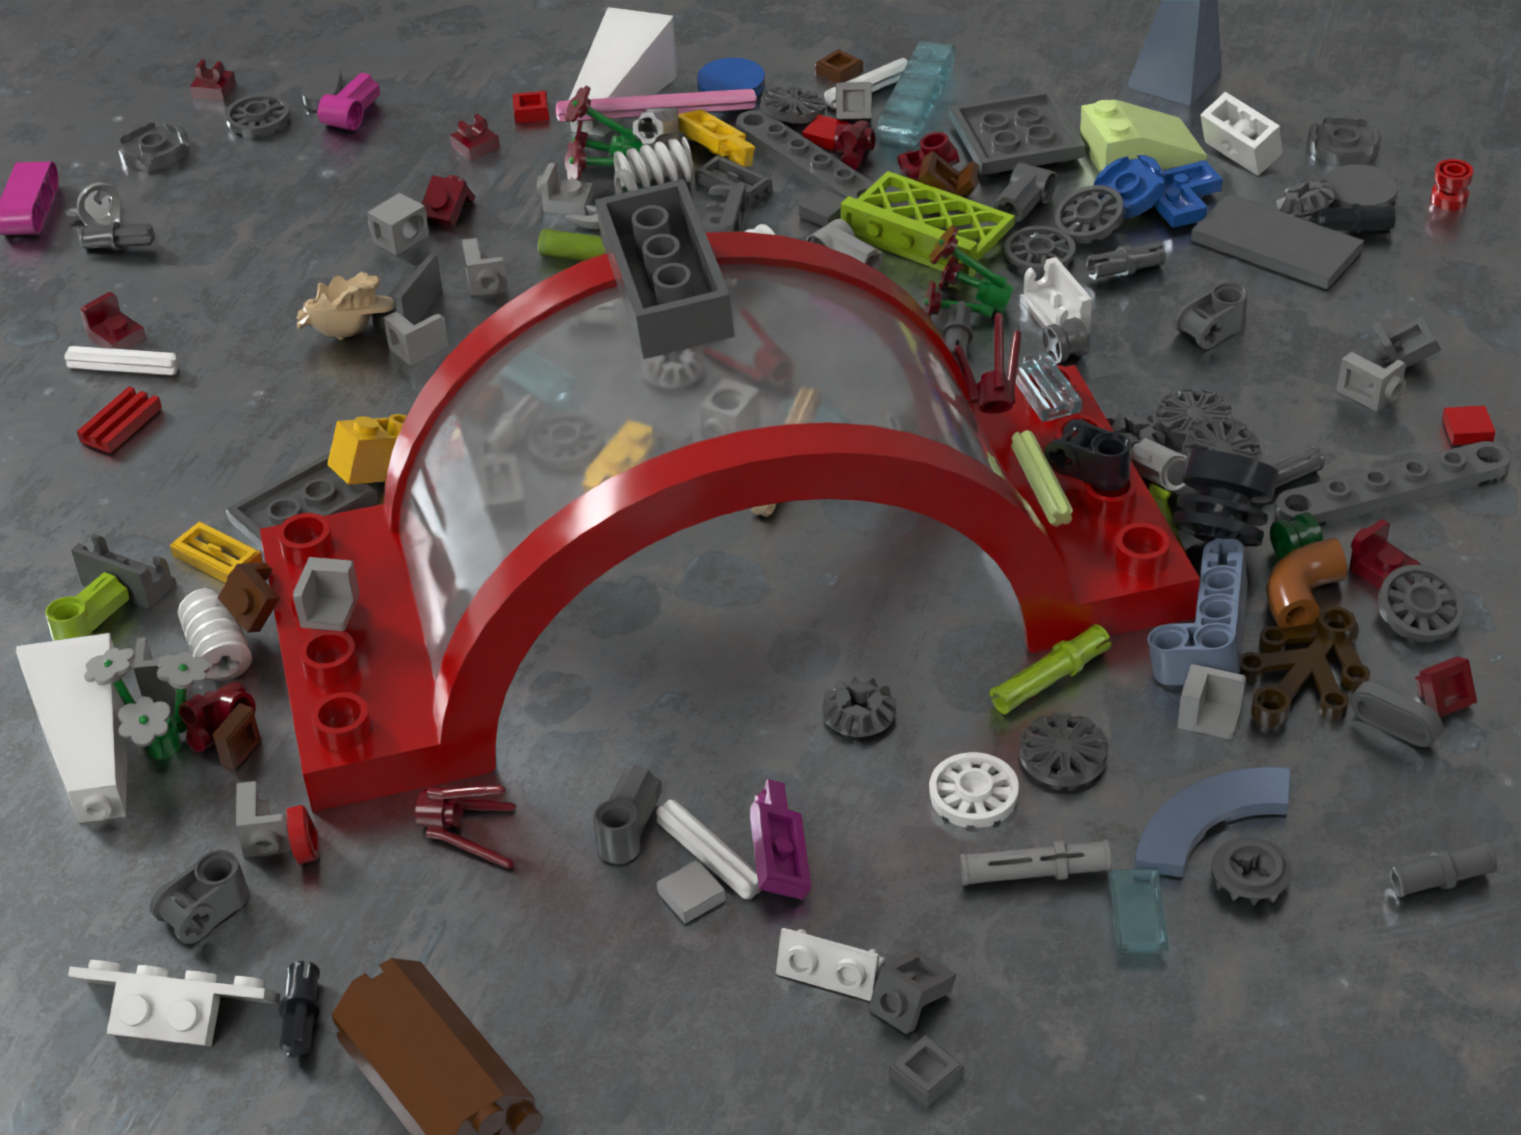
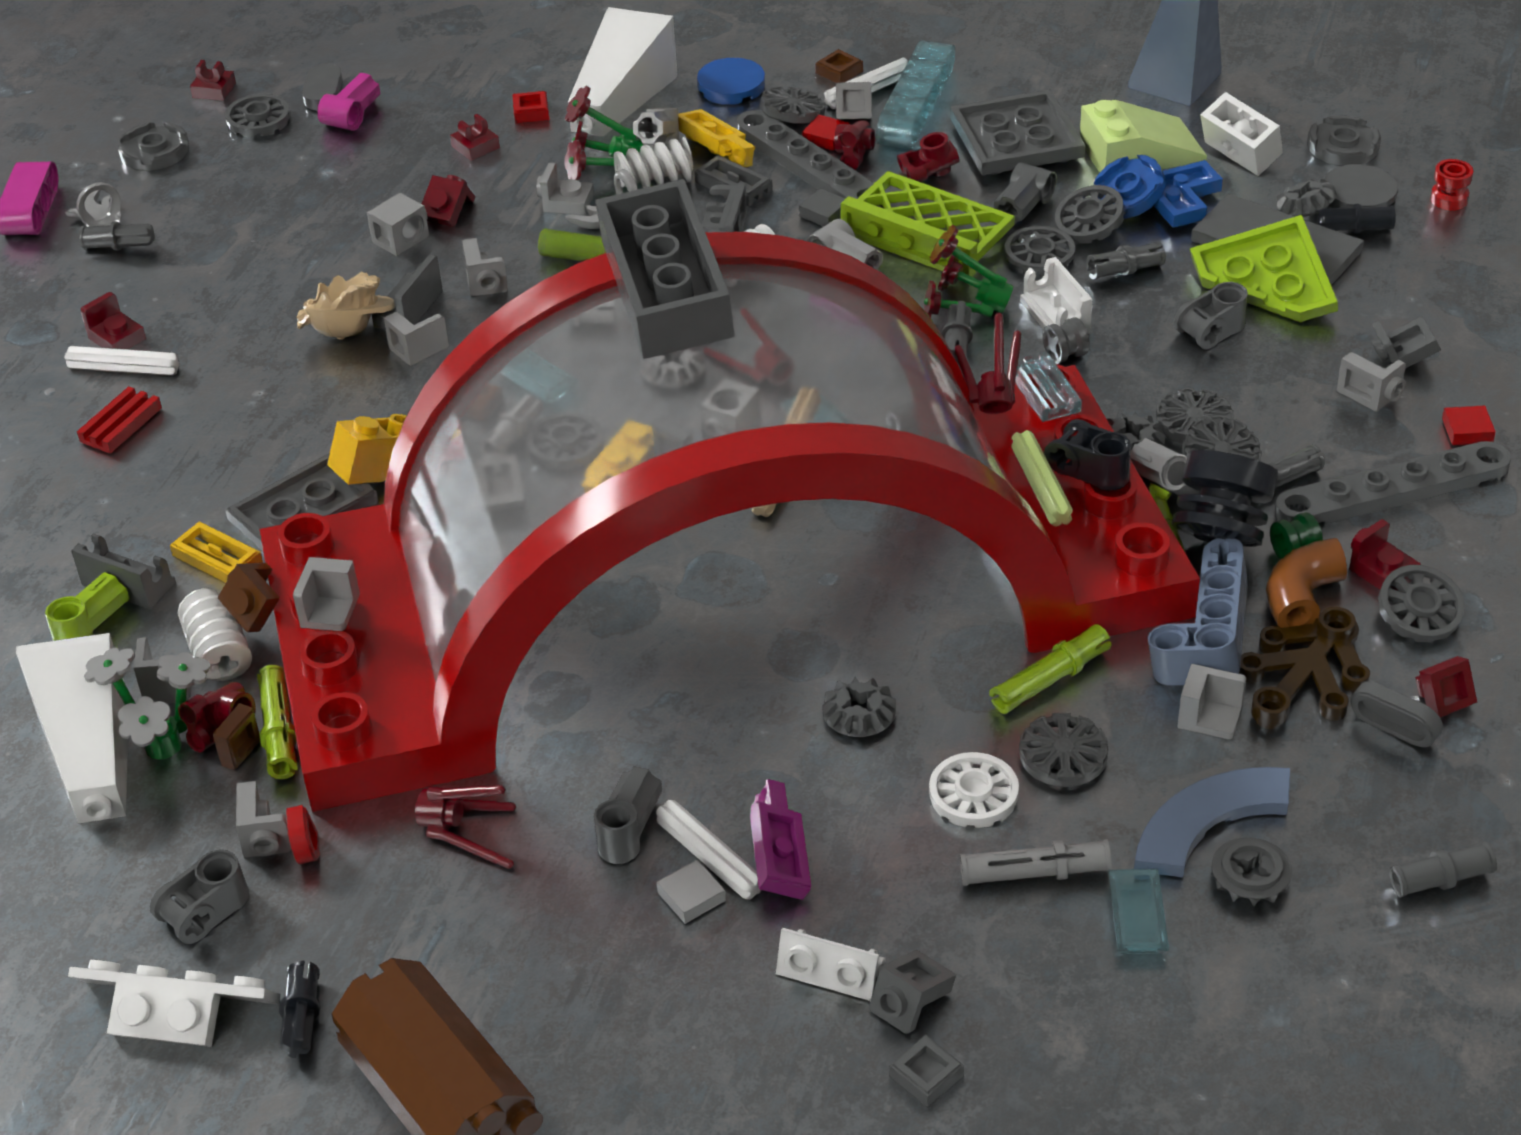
bright pink axle [555,89,757,122] -> none
reddish brown bracket [918,151,979,198] -> none
none -> lime pin [257,665,298,780]
none -> lime plate [1190,215,1338,322]

